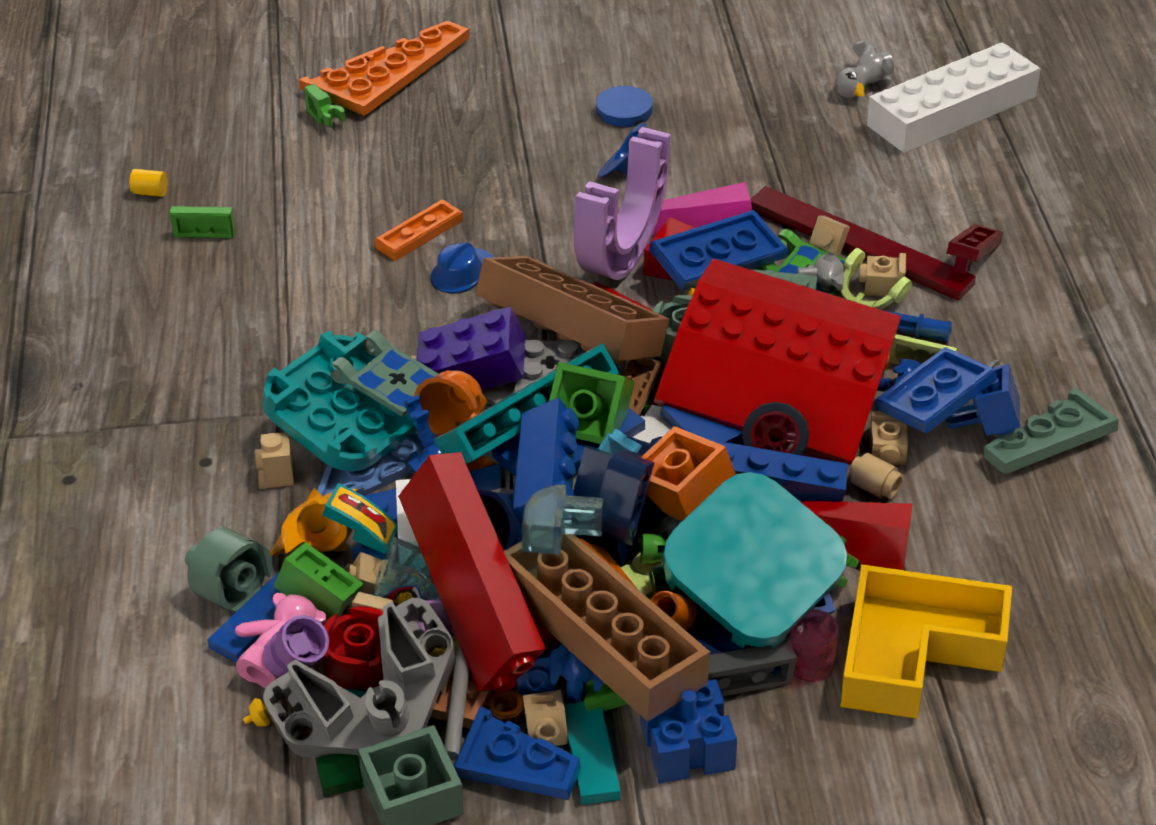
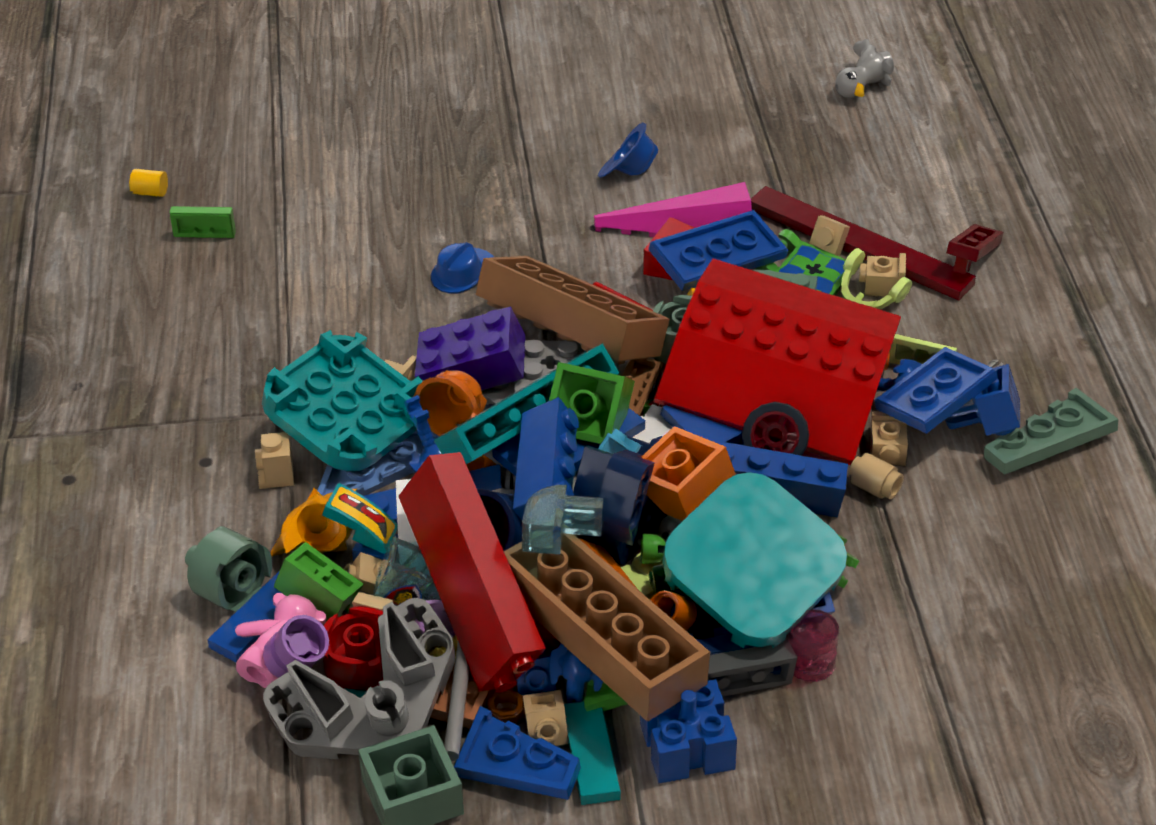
yellow rock [243,698,271,727] -> none
orange wing [298,21,469,116] -> none
bright green plate [304,84,345,127] -> none
dark green tile [315,754,363,797] -> none
sand green flag [331,330,438,417] -> none
orange tile [374,199,463,261] -> none
lavender piece [574,127,671,280] -> none
blue tile [596,86,653,127] -> none
light grey piece [796,252,844,291] -> none
red wedge [800,501,913,570] -> none
yellow piece [840,564,1012,719] -> none
white brick [867,42,1041,153] -> none
blue axle [883,310,952,342] -> none

